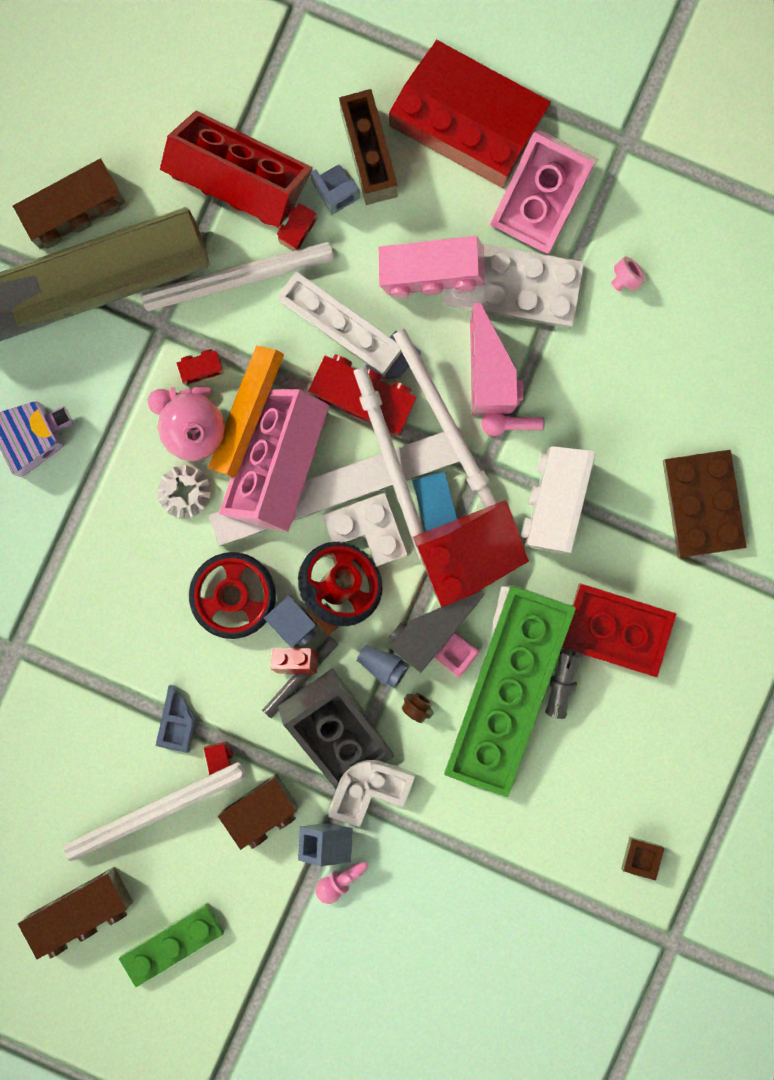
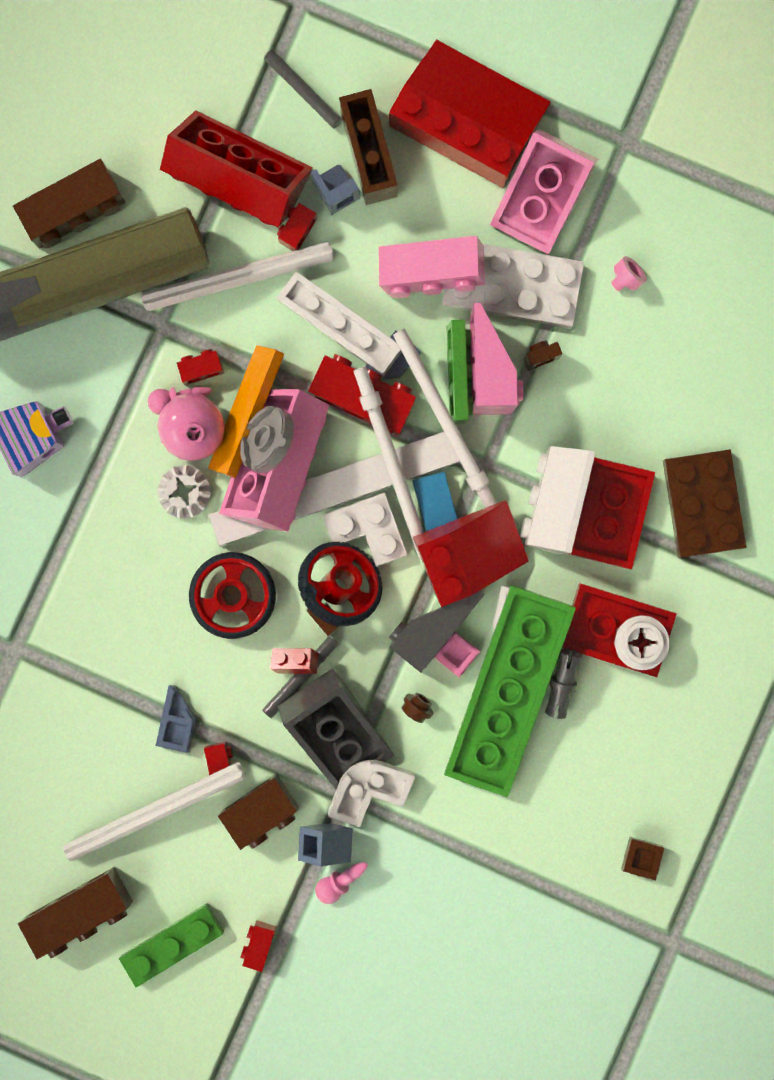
sand blue brick [264,595,318,648] -> none
sand blue cone [356,644,409,688] -> none
bright pink bar [481,413,545,437] -> none
none -> light grey tile [240,406,294,473]
none -> red piece [240,920,277,972]
none -> dark grey bar [264,50,342,129]
none -> bright green plate [446,319,473,424]
none -> reddish brown plate [523,340,563,371]
none -> red plate [568,457,656,570]
none -> white gear [614,616,669,670]

